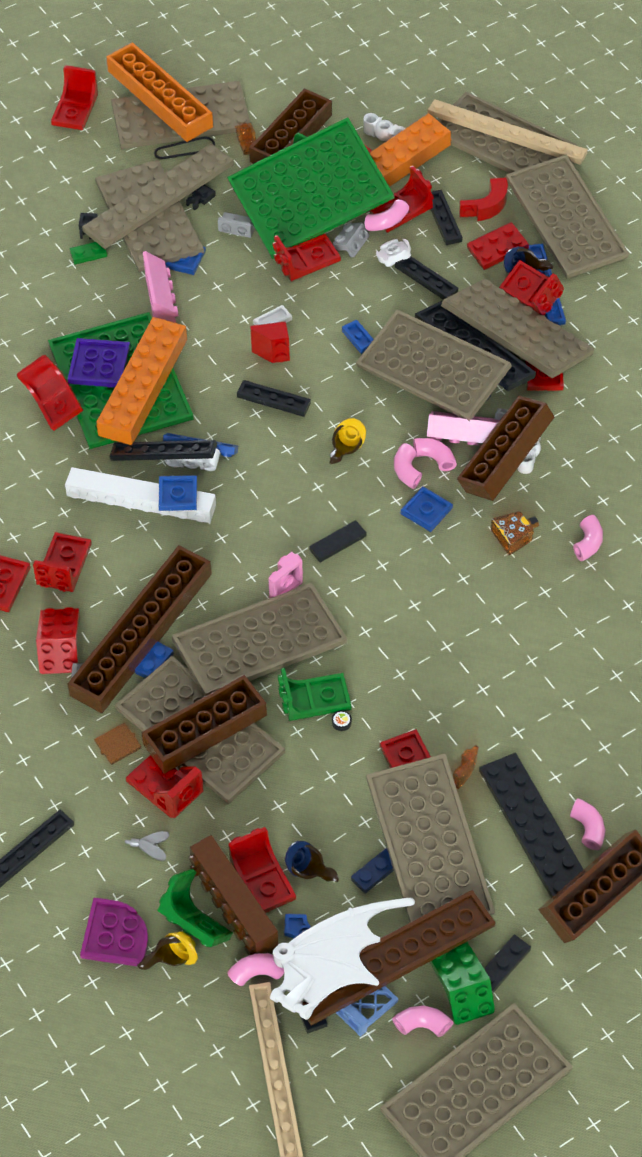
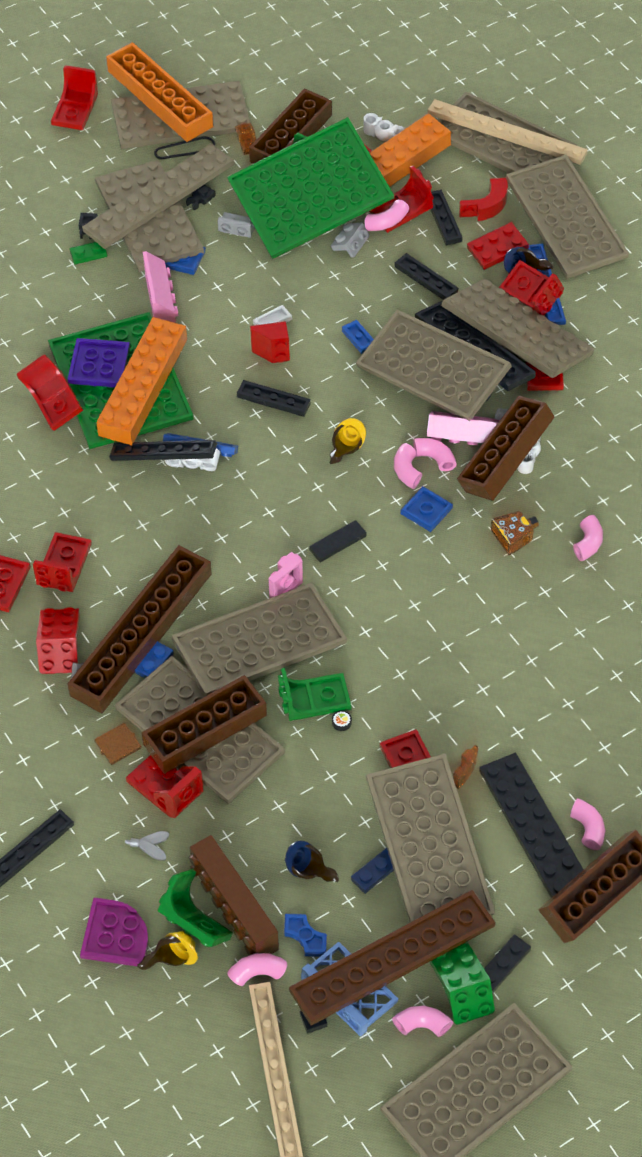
white brick [65,467,216,523] -> none
blue plate [158,476,197,511] -> none
red bracket [228,827,296,913] -> none
white animal [270,898,415,1020] -> none
red bracket [273,234,341,281] -> none
white plate [376,239,411,267] -> none

